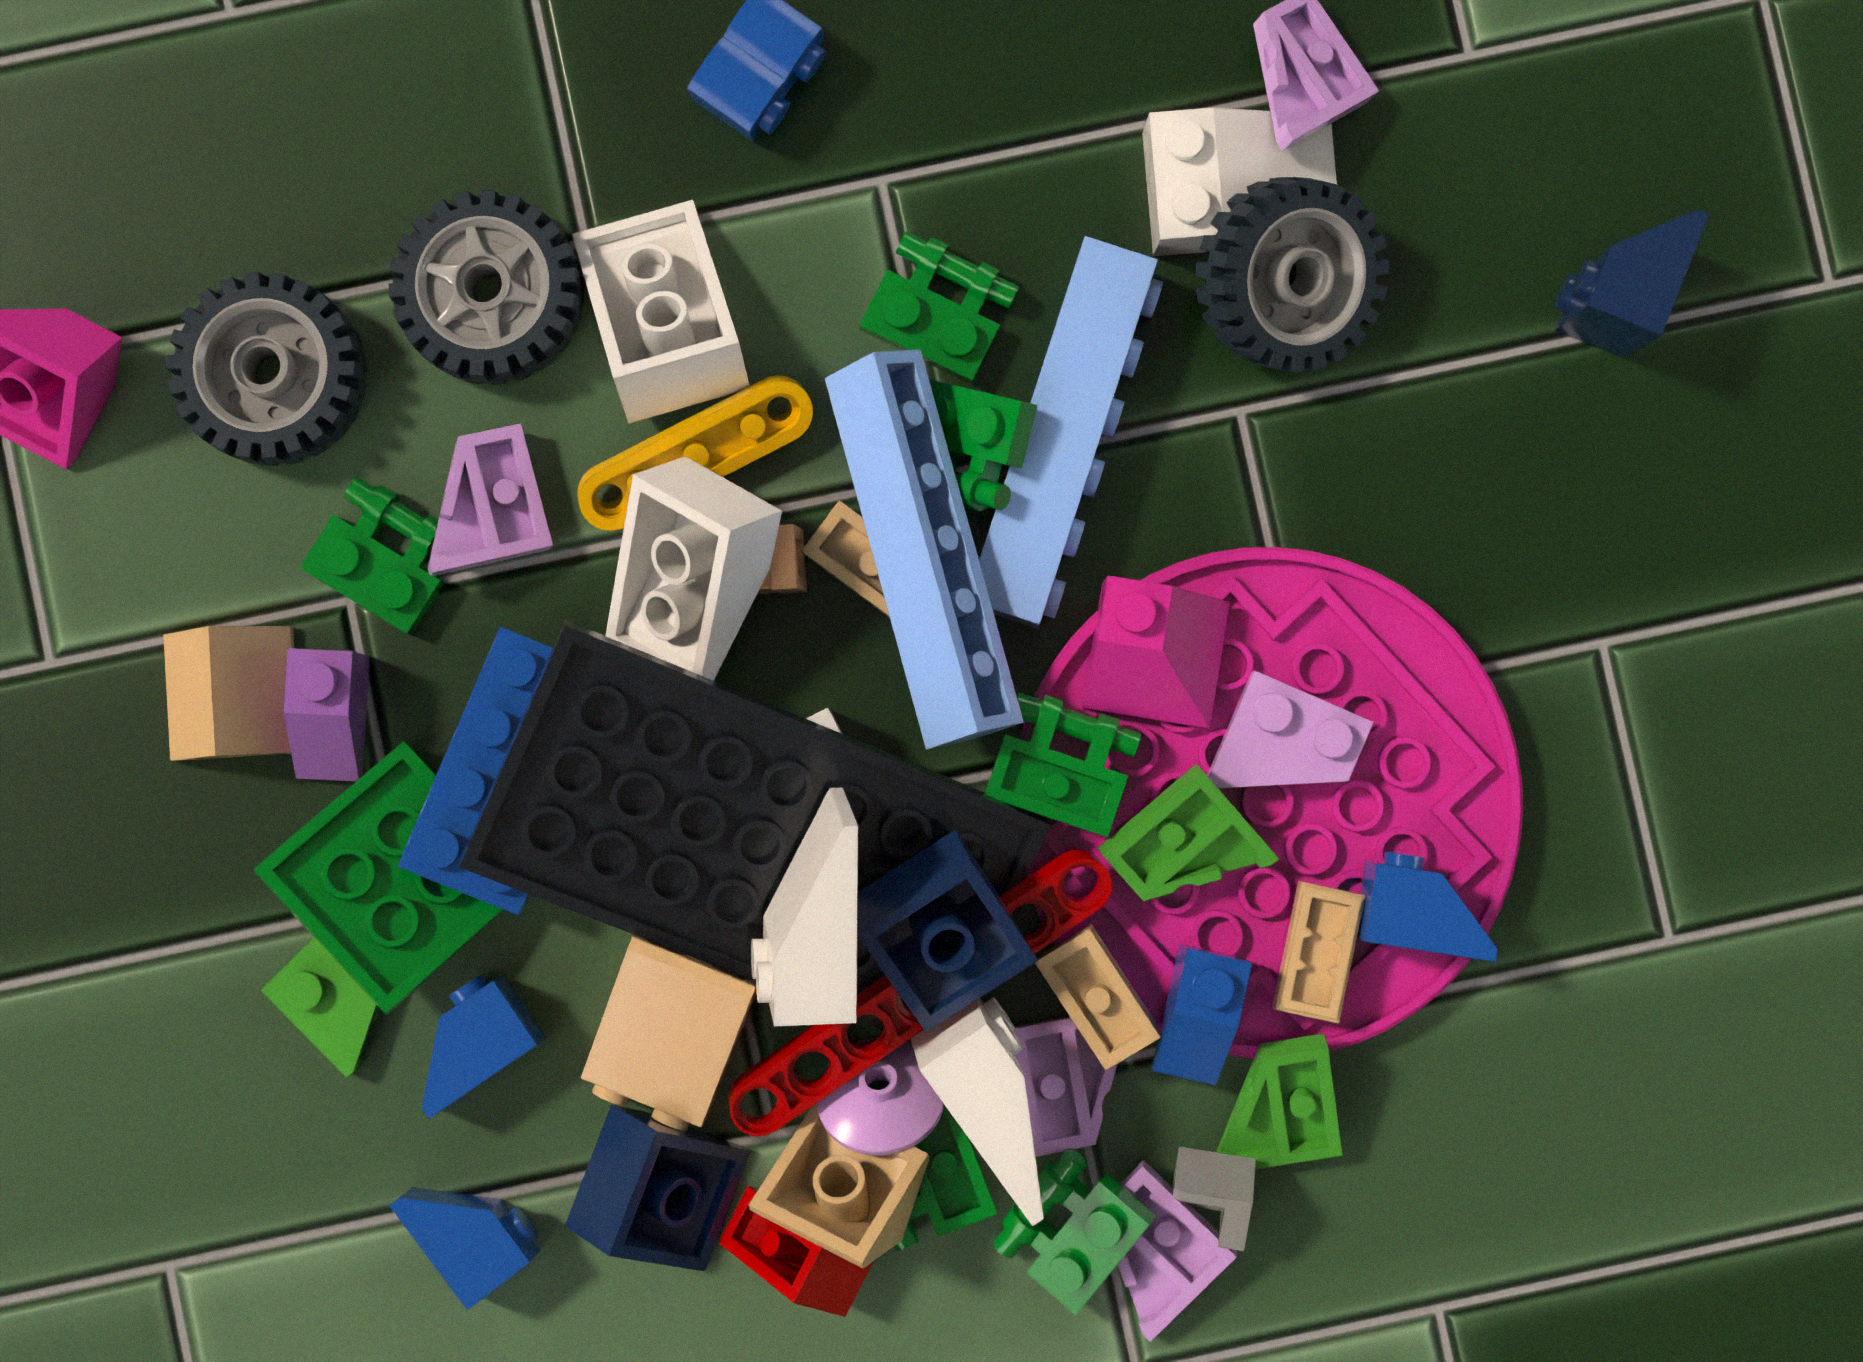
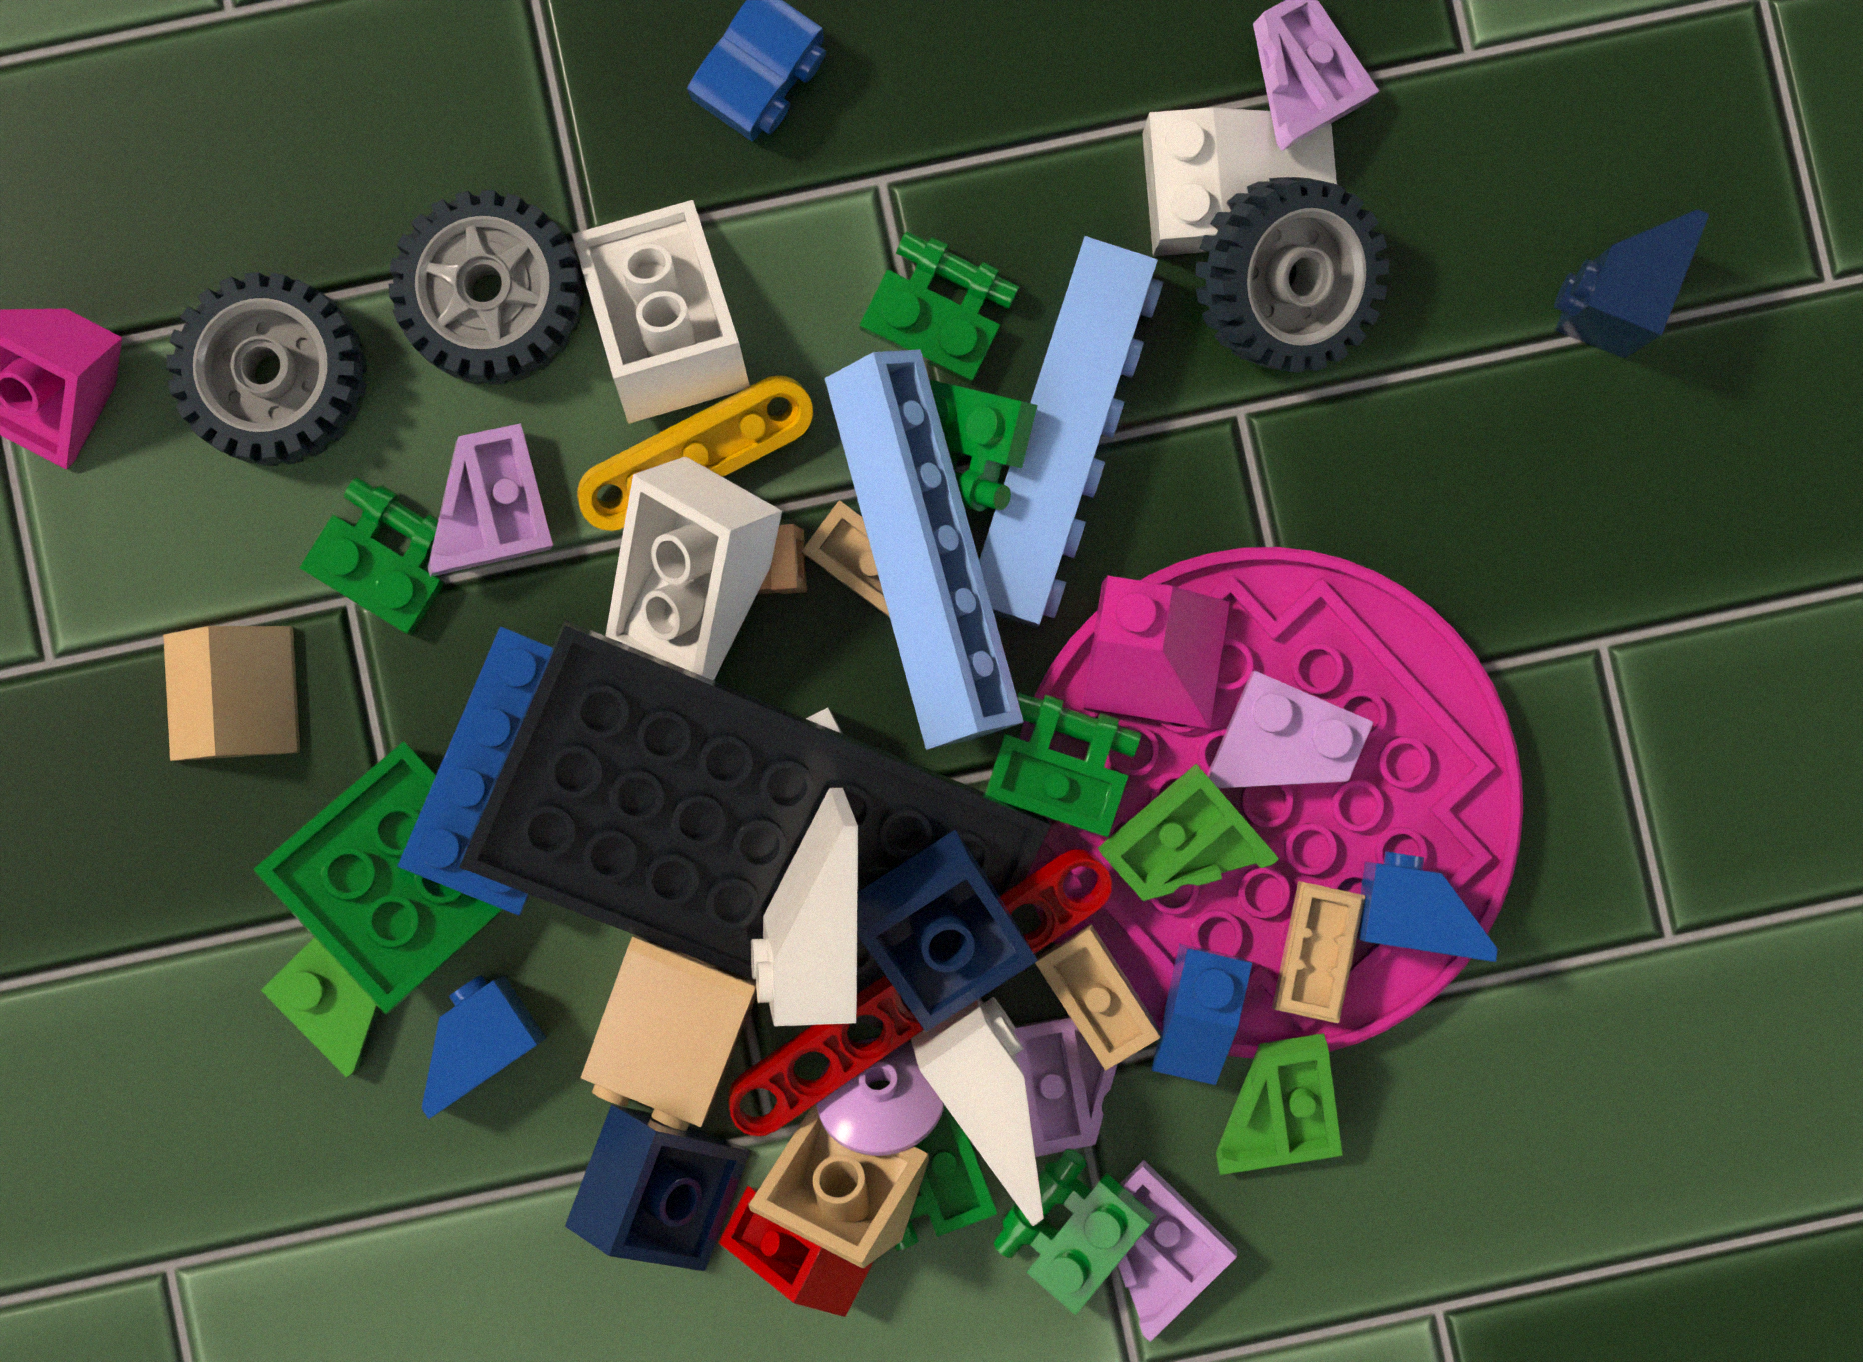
medium lavender slope [284,648,370,781] -> none
blue slope [389,1187,540,1310] -> none
light grey panel [1172,1146,1256,1251] -> none

